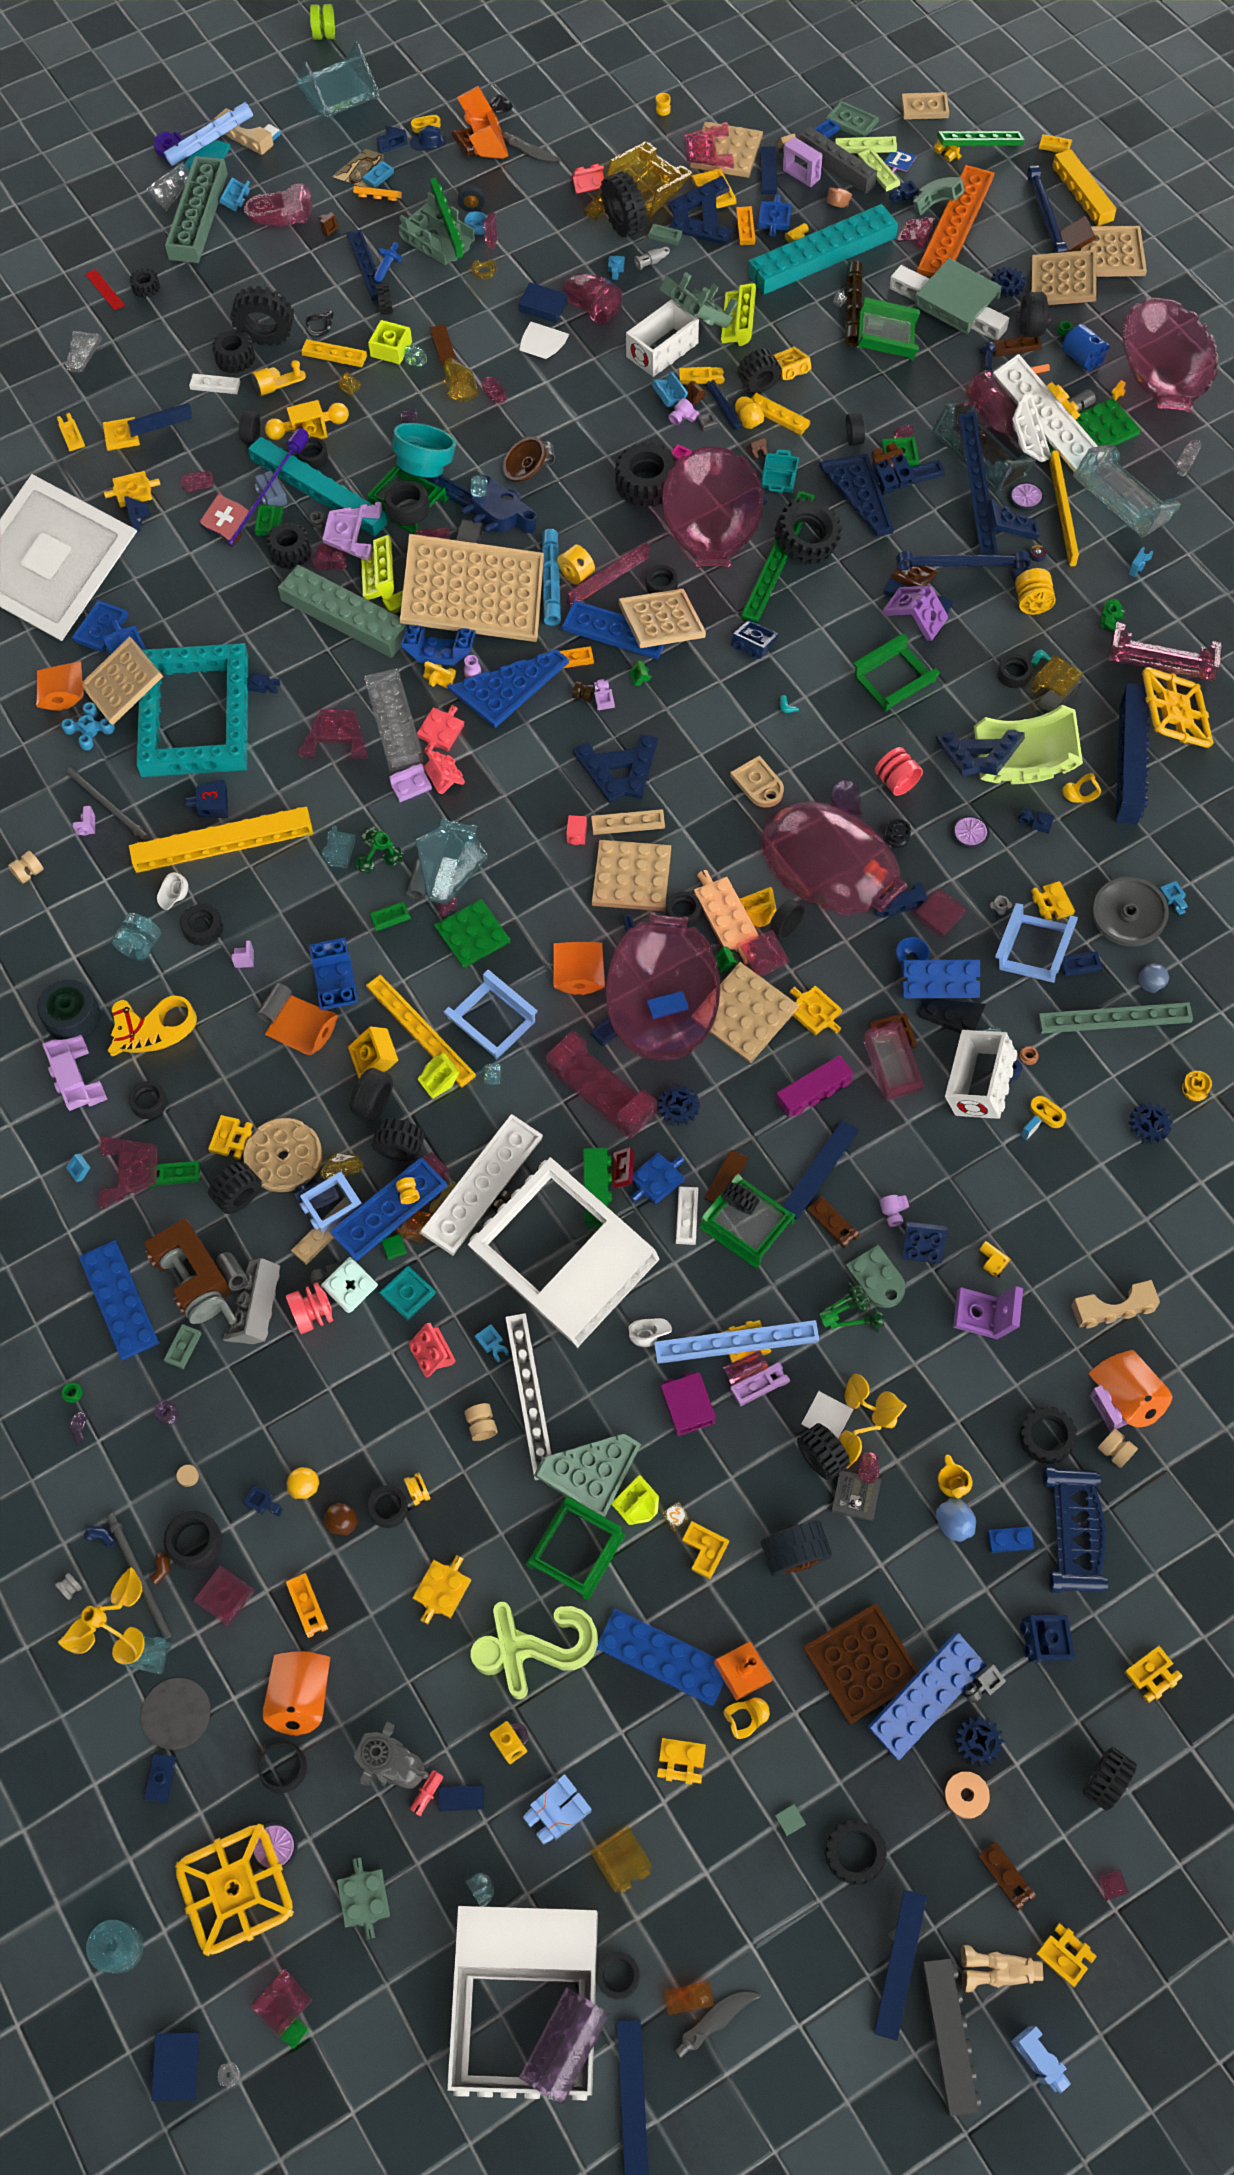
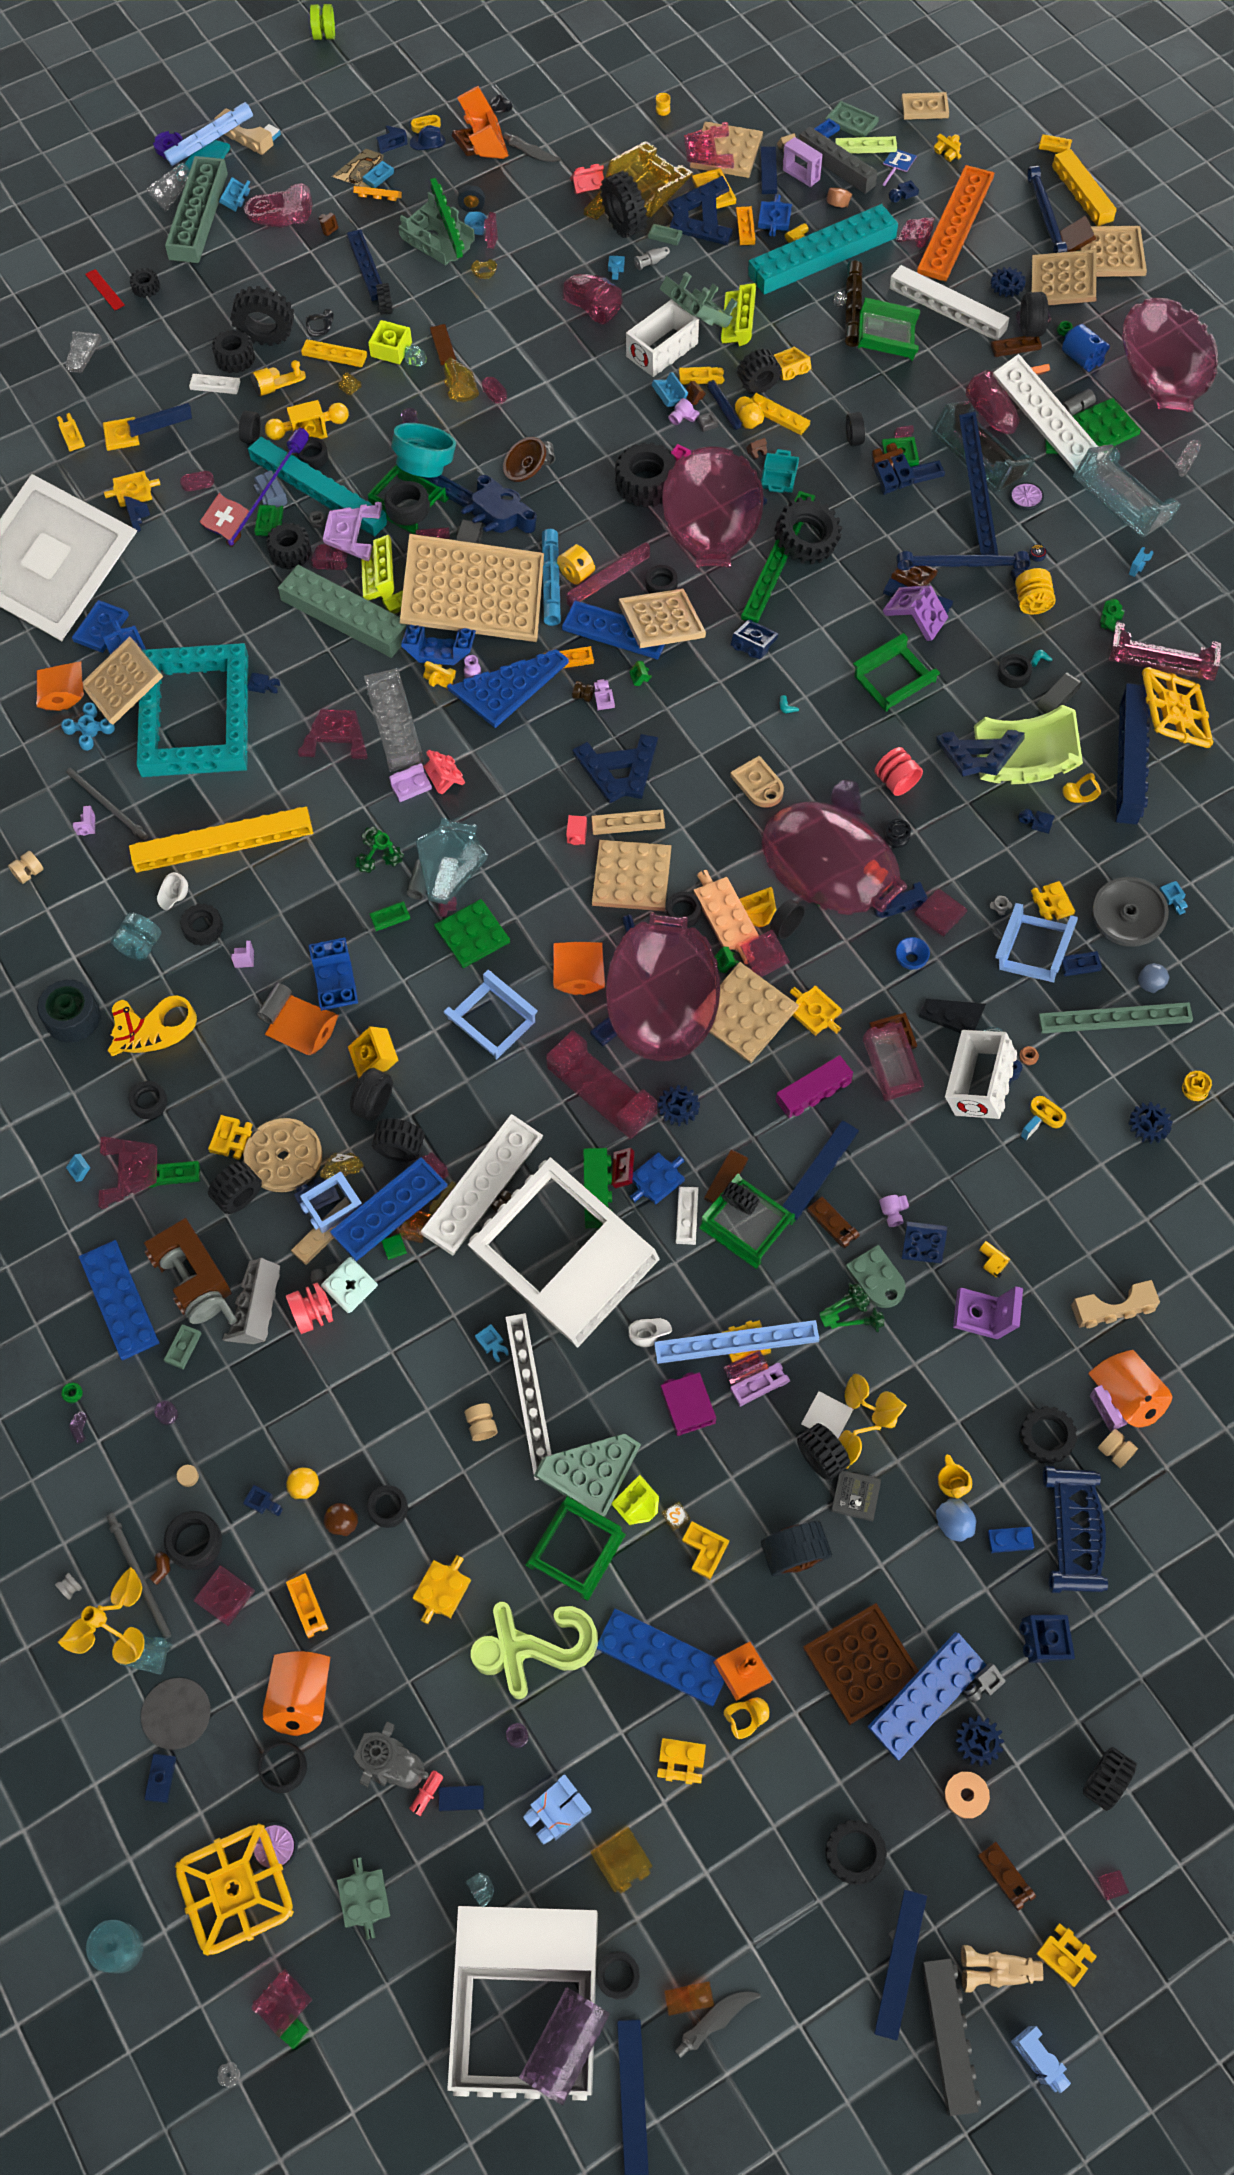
lavender bracket [43,1035,108,1111] -> none
dark blue arm [84,1526,116,1548] -> none
dark blue container [150,2033,200,2101] -> none
dark blue torso [186,780,228,818] -> none
dark grey pin [215,1252,248,1291] -> none
clear light blue windscreen [295,42,379,117] -> none
clear light blue bracket [322,826,356,868] -> none
yellow tile [366,974,476,1088] -> none
blue sword [374,242,402,282] -> none
teal tile [379,1265,436,1321] -> none
yellow wheel [395,1177,420,1204] -> none
yellow wheel [404,1472,430,1506] -> none
coral bracket [409,1323,456,1378] -> none
coral plate [417,705,464,754] -> none
neon yellow slope [418,1053,459,1098] -> none
clear light blue wheel [470,475,488,497] -> none
clear light blue wheel [483,1063,503,1086] -> none
yellow bracket [490,1721,528,1764] -> none
dark blue container [518,282,568,323] -> none
white sticker [520,322,570,359] -> none
blue tile [647,991,688,1019] -> none
sand green tile [775,1804,806,1837] -> none
dark blue wing [819,454,894,536] -> none
yellowish green plate [858,148,900,192] -> none
clear pink brick [859,1453,880,1483] -> none
blue piece [901,960,980,998] -> none
sand green arch [913,177,965,216] -> none
sand green panel [915,258,1002,334] -> none
green plate [937,131,1025,147] -> none
lavender wheel [952,816,990,849] -> none
dark blue piece [980,341,996,373] -> none
dark blue wing [988,499,1040,540] -> none
white wedge [1012,394,1051,462] -> none
clear yellow bracket [1031,655,1083,697] -> none
yellow plate [1047,382,1080,420] -> none
yellow tile [1049,450,1079,566] -> none
yellow piece [1111,380,1126,401] -> none
yellow plate [1124,1646,1182,1703] -> none

